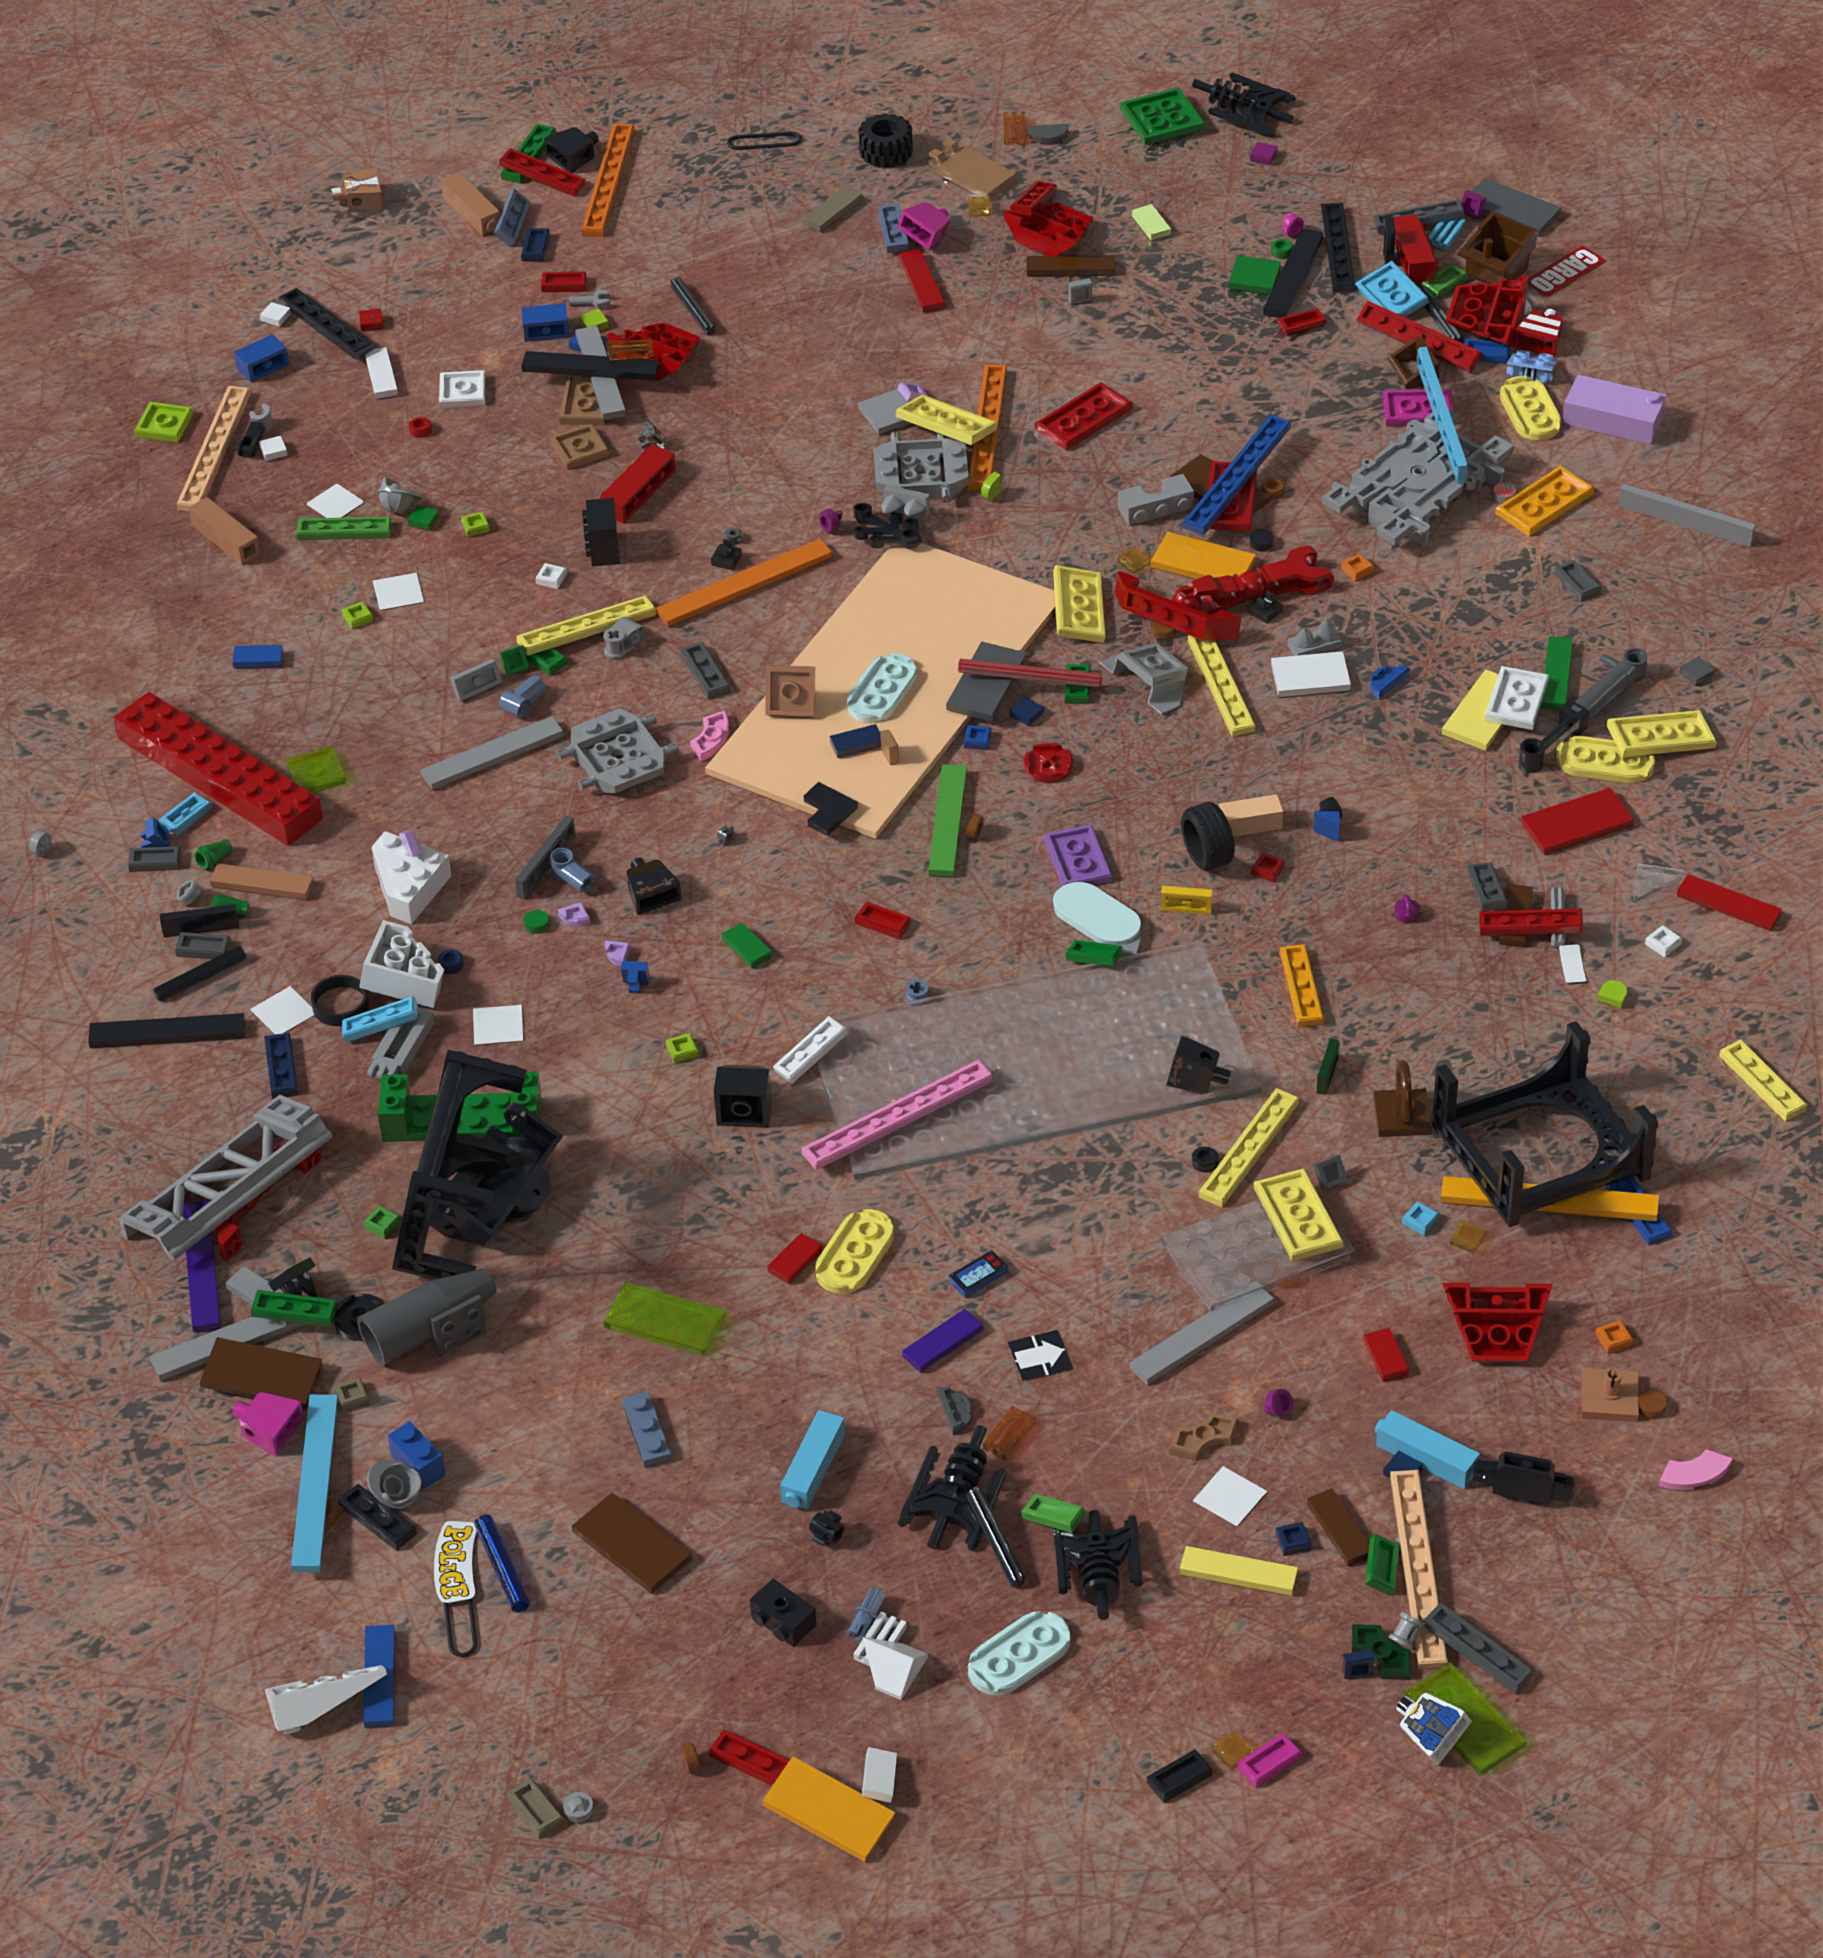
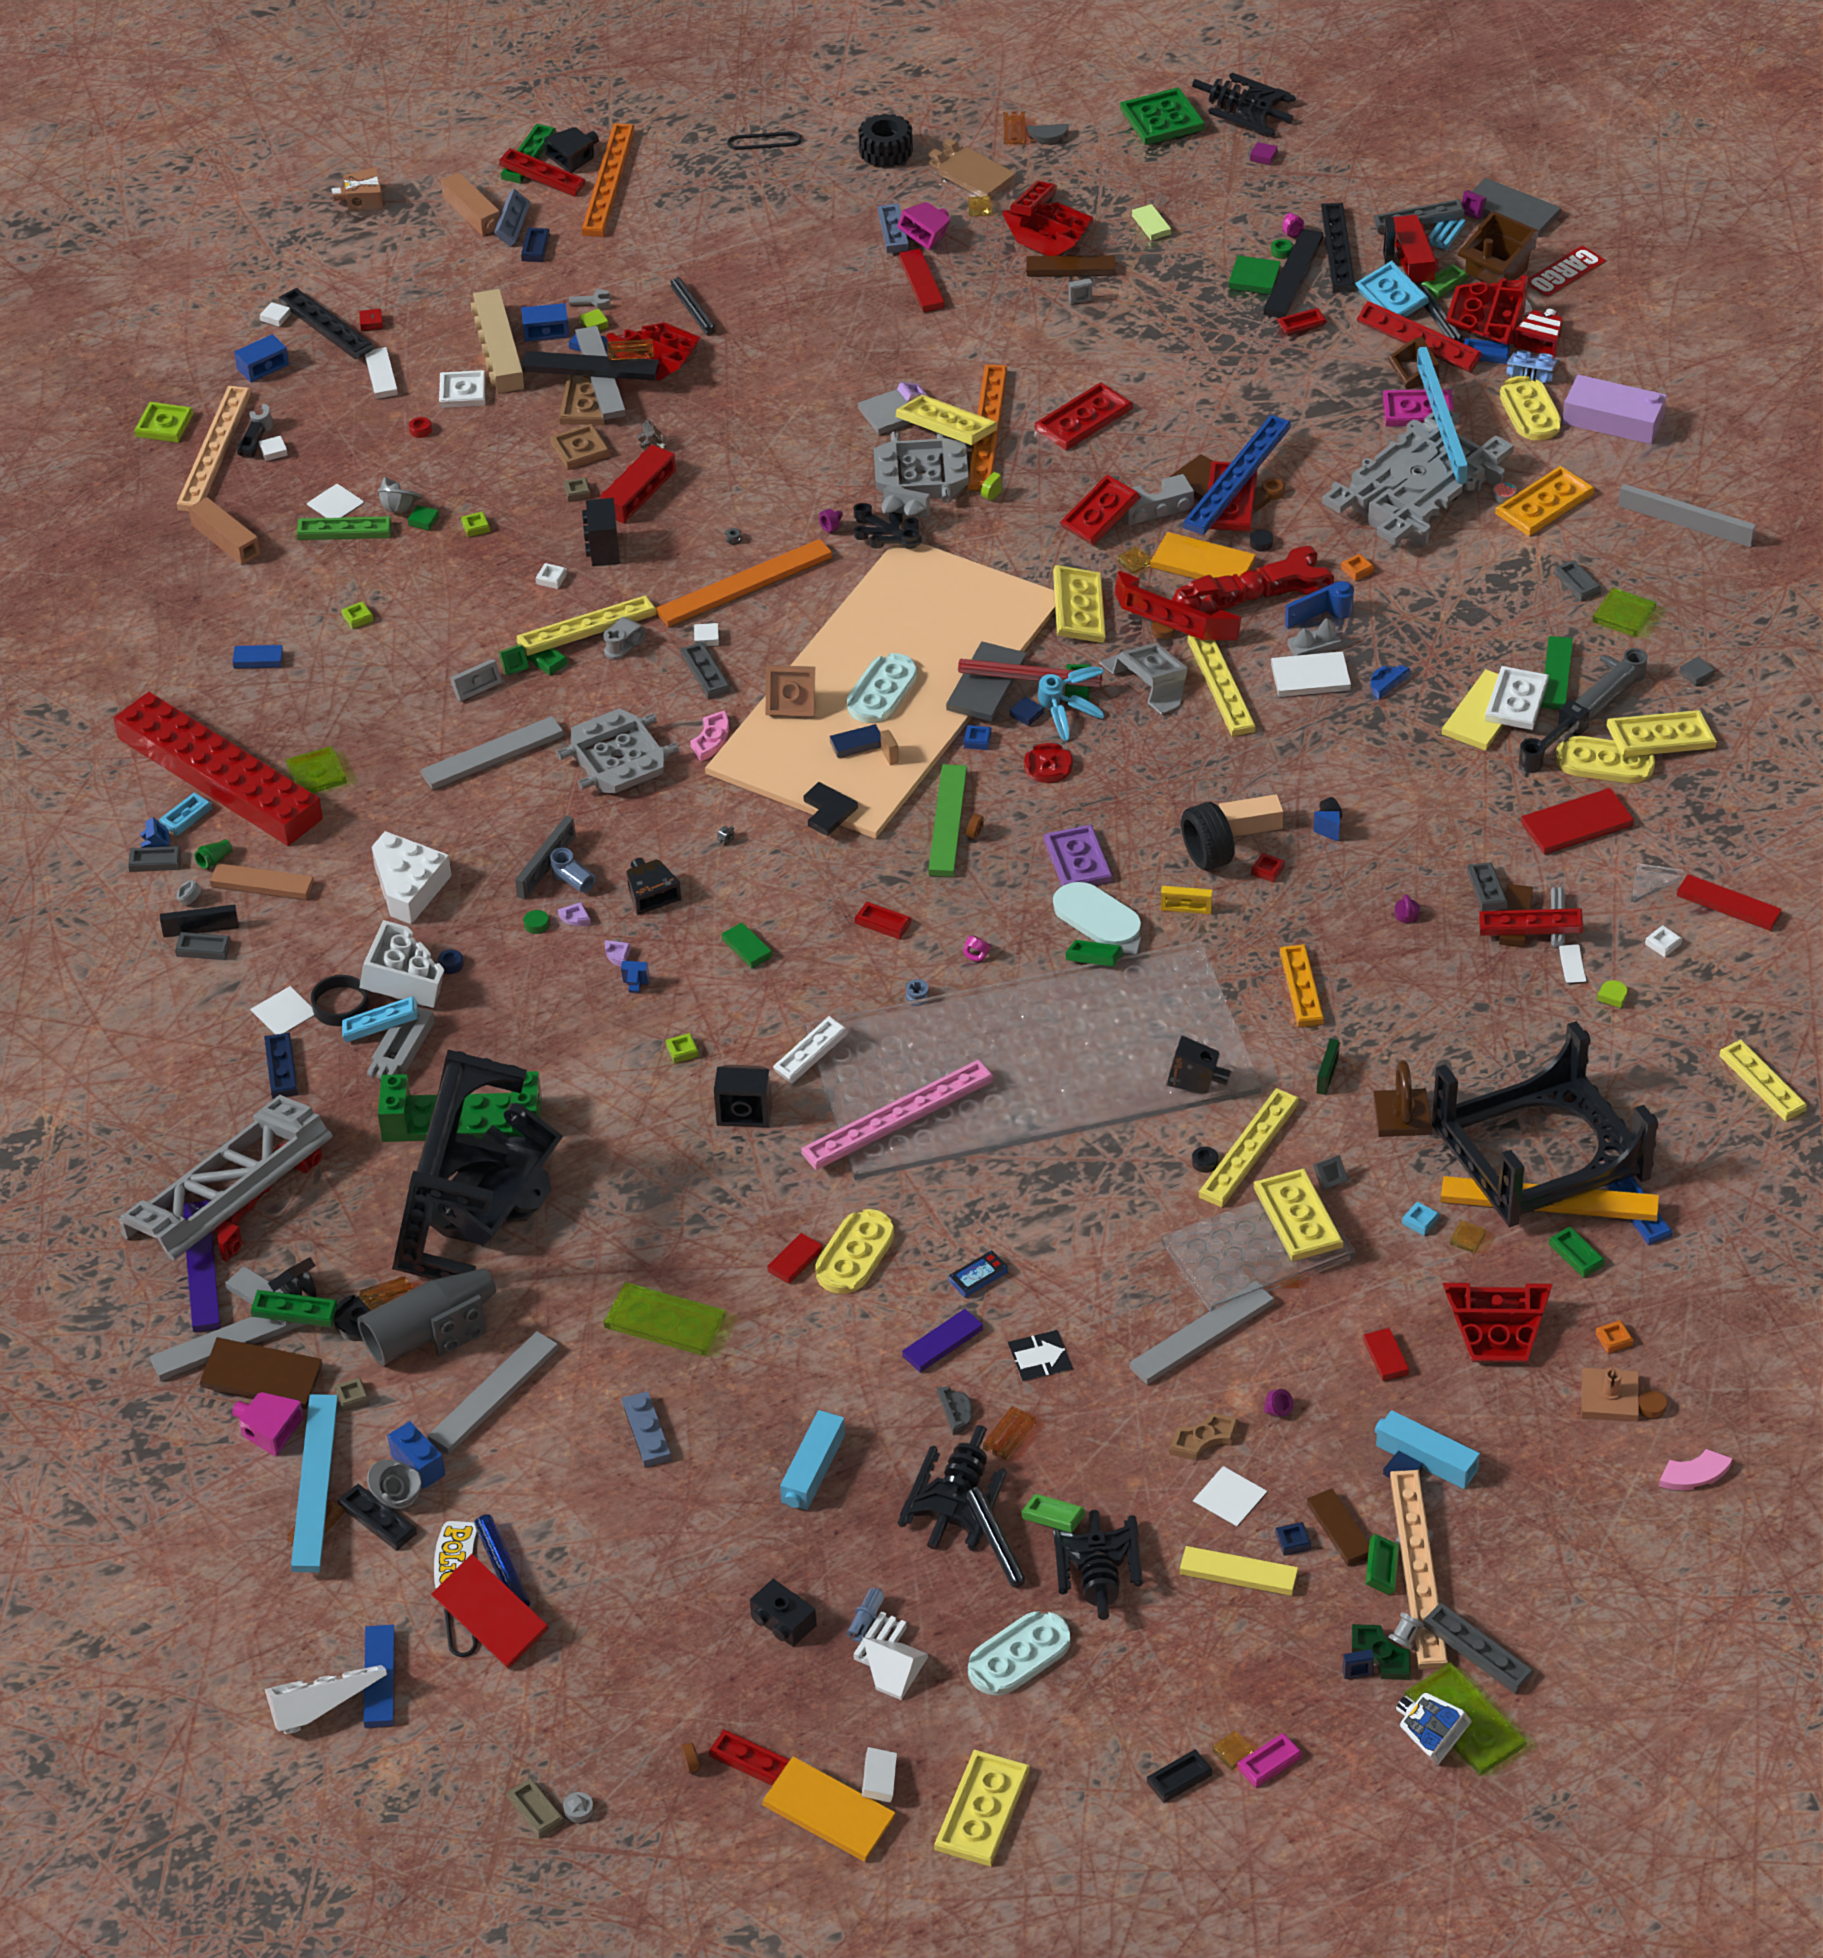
light grey tile [29,830,52,856] -> none
black tile [88,1013,245,1048] -> none
black axle [153,946,246,1001] -> none
green cone [211,893,249,916] -> none
bright green tile [363,1205,401,1239] -> none
white sticker [373,573,424,610] -> none
lavender tile [399,830,421,857] -> none
white sticker [473,1005,523,1045] -> none
sand blue piece [499,675,547,719] -> none
red tile [541,272,587,292] -> none
reddish brown tile [572,1493,692,1594] -> none
pearl dark grey tile [711,539,742,570] -> none
dark tan tile [803,186,862,232] -> none
black gear [809,1510,844,1546] -> none
pearl dark grey tile [1249,590,1283,624] -> none
black hinge [1473,1451,1575,1505] -> none
none -> clear orange tile [359,1276,414,1310]
none -> light grey tile [427,1331,558,1454]
none -> red tile [431,1554,549,1669]
none -> tan brick [470,289,524,394]
none -> dark tan tile [563,477,591,502]
none -> white tile [694,623,719,646]
none -> light yellow tile [934,1750,1030,1867]
none -> dark pink tile [963,935,991,962]
none -> medium azure plant [1038,667,1104,742]
none -> red tile [1060,474,1141,546]
none -> blue door [1285,581,1354,629]
none -> green tile [1548,1226,1605,1278]
none -> clear neon green tile [1592,587,1657,637]

